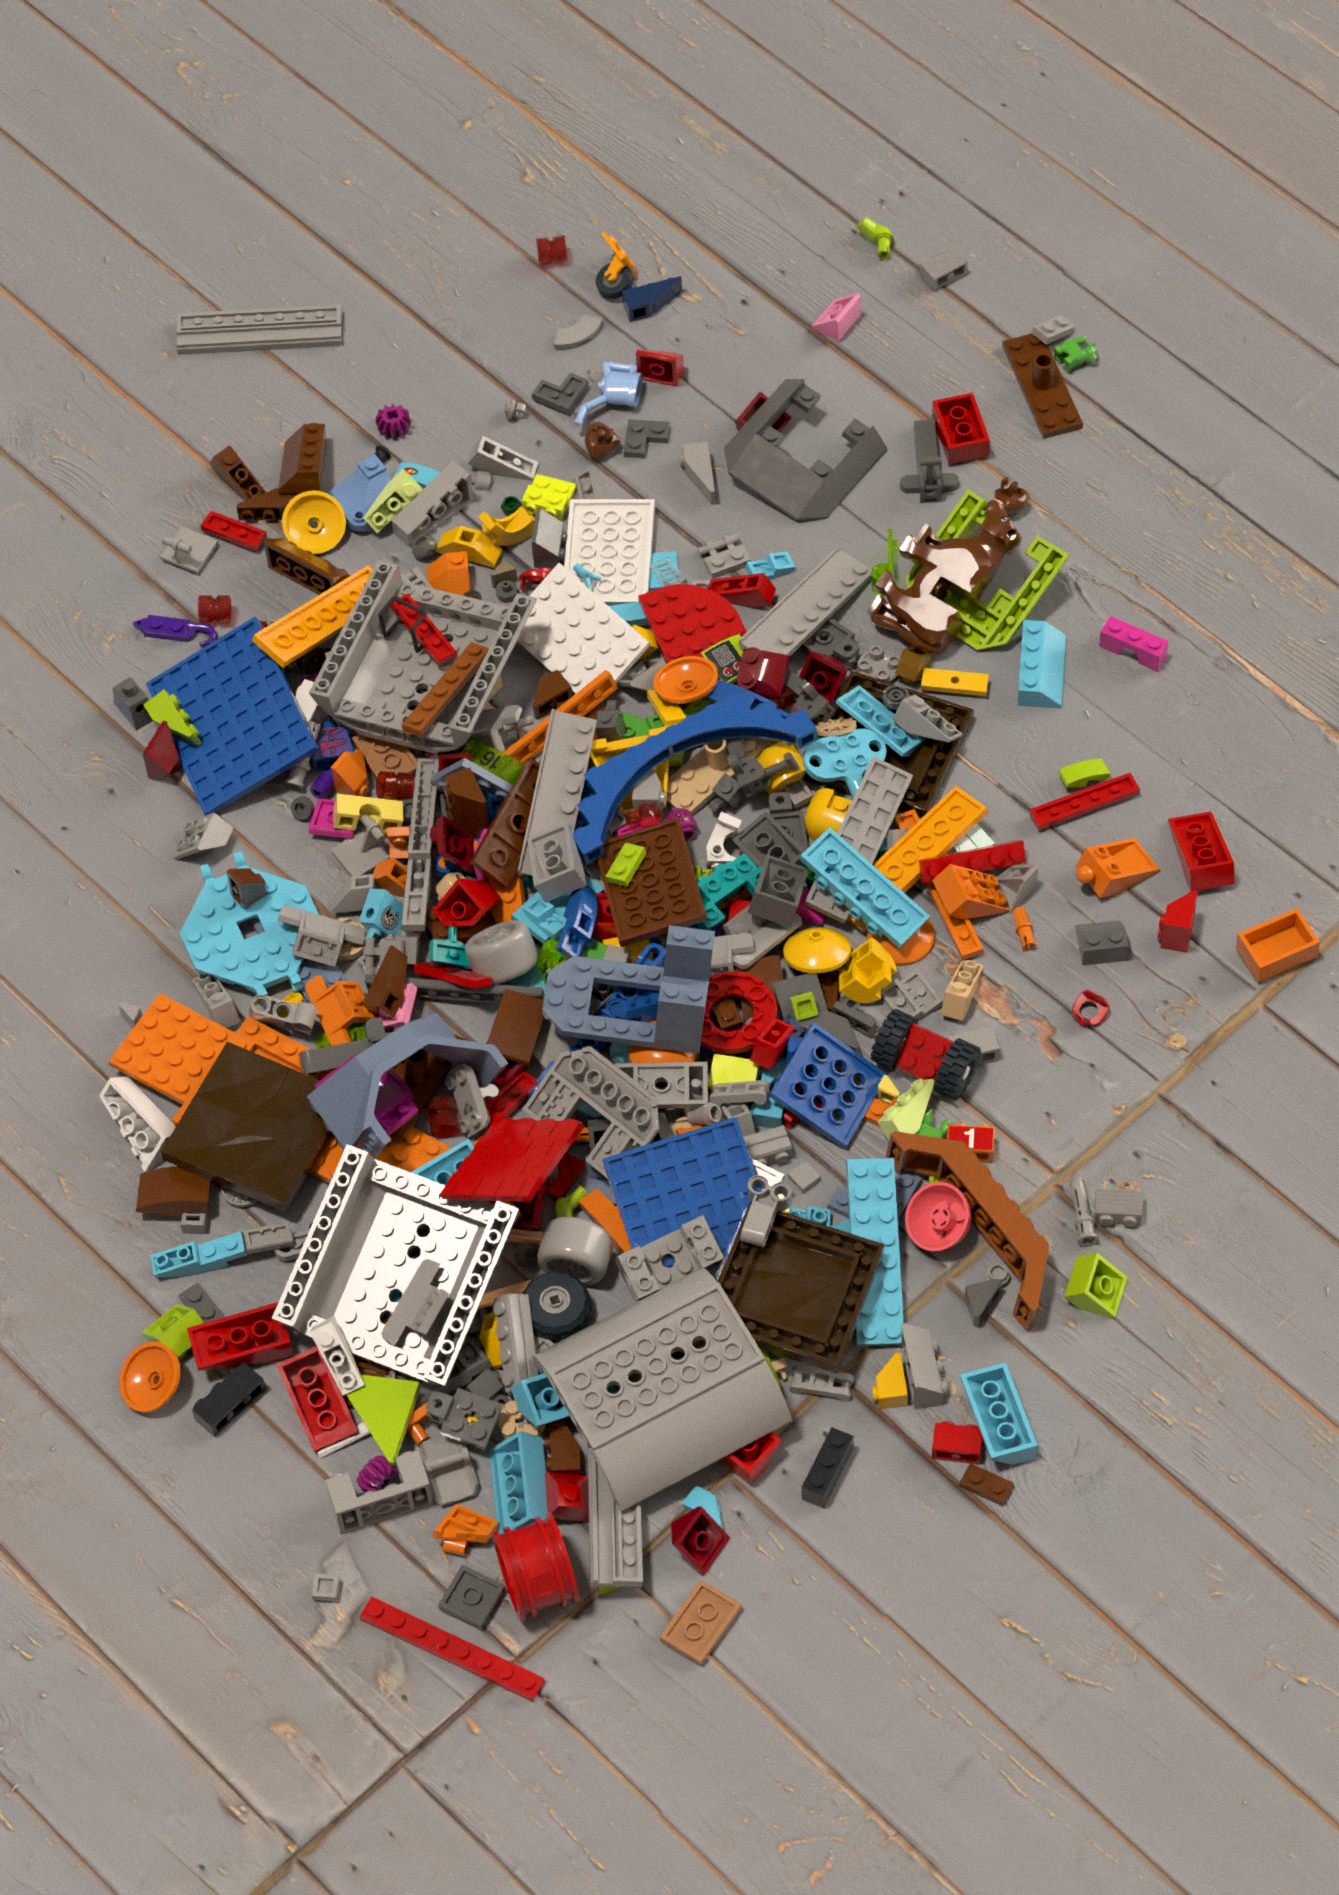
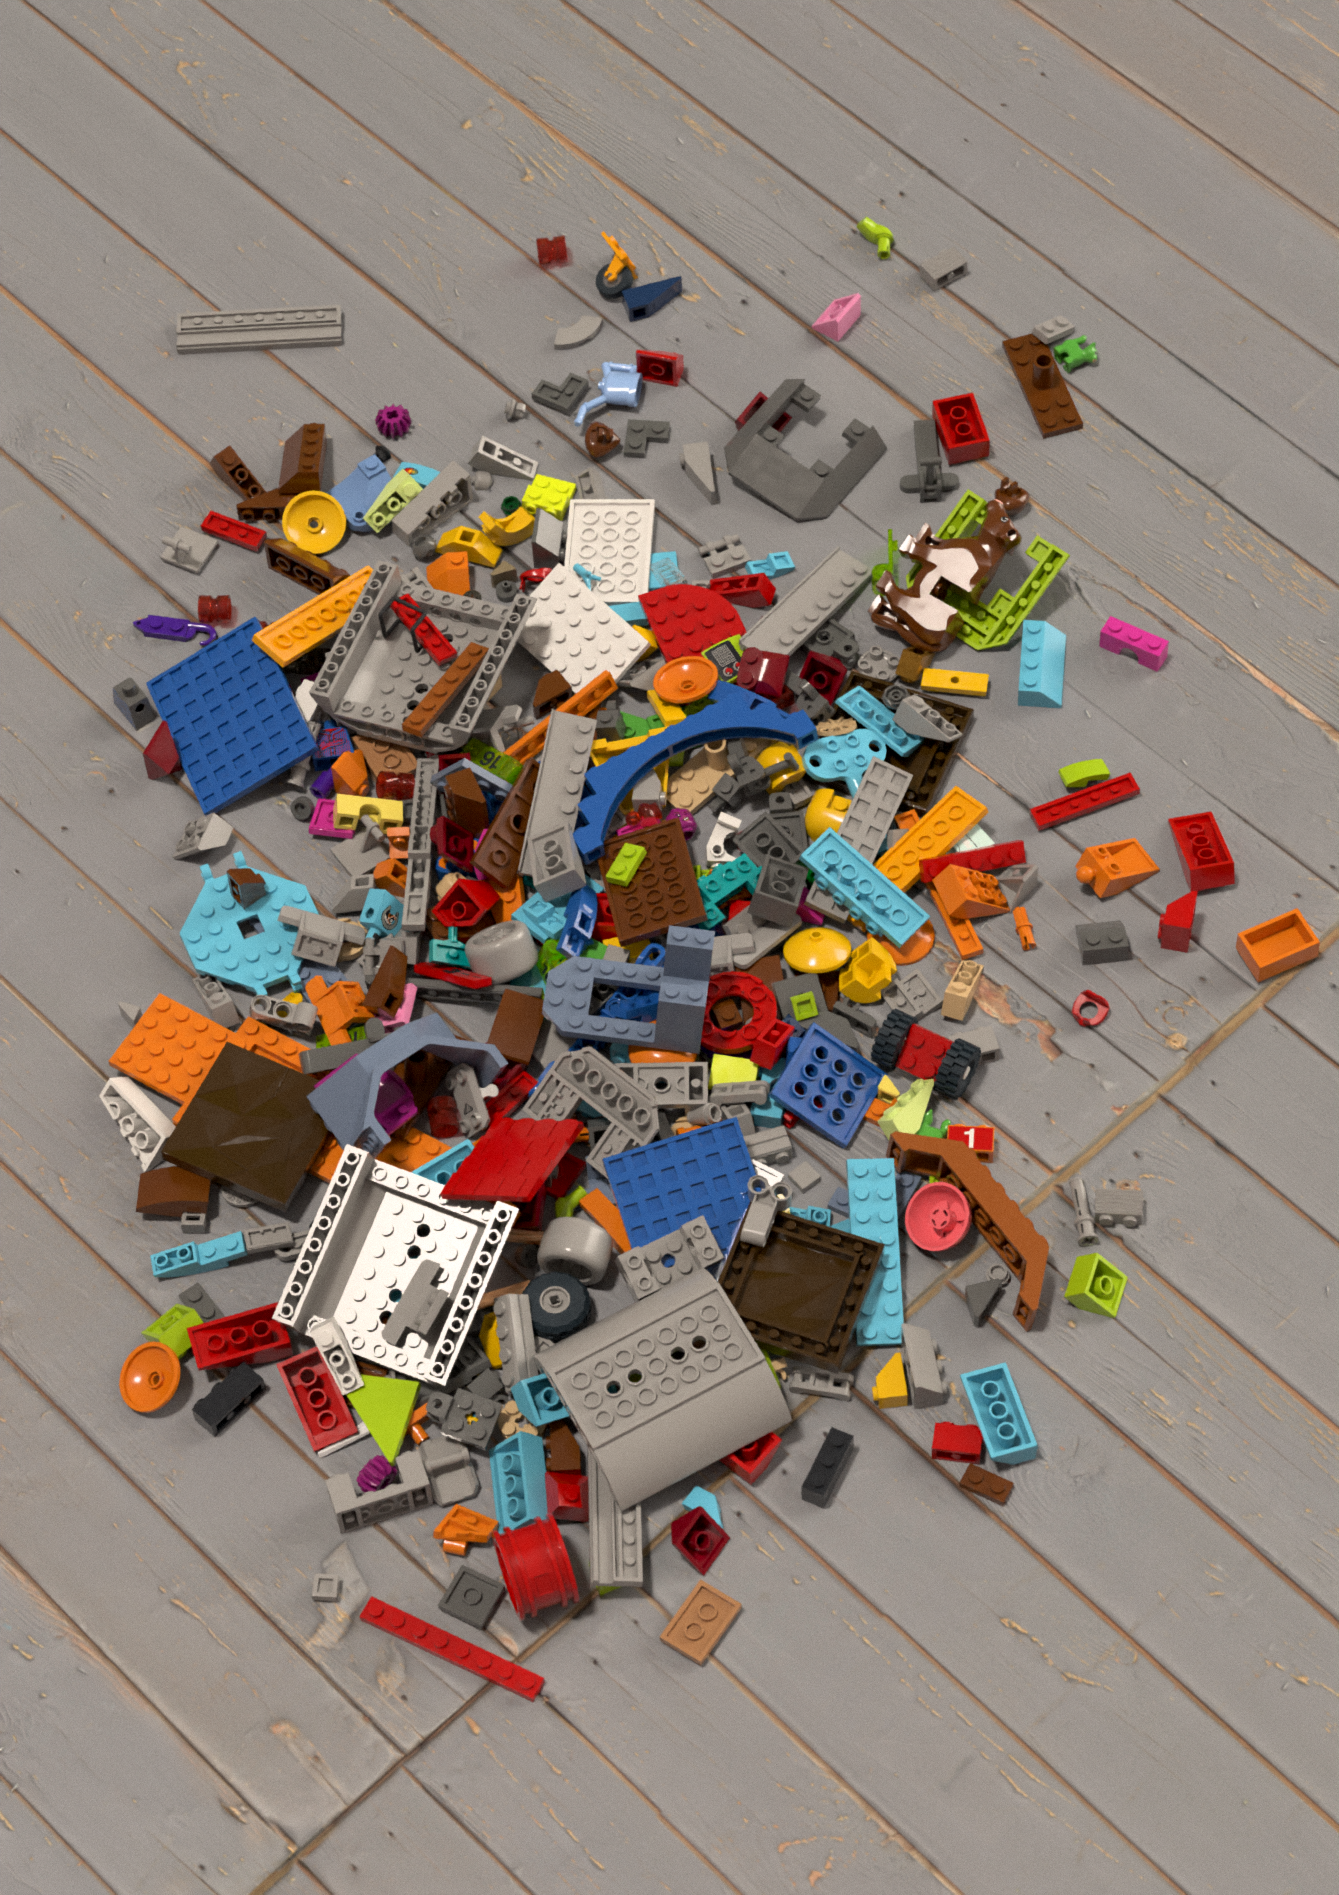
lime slope [144,690,202,746] -> none

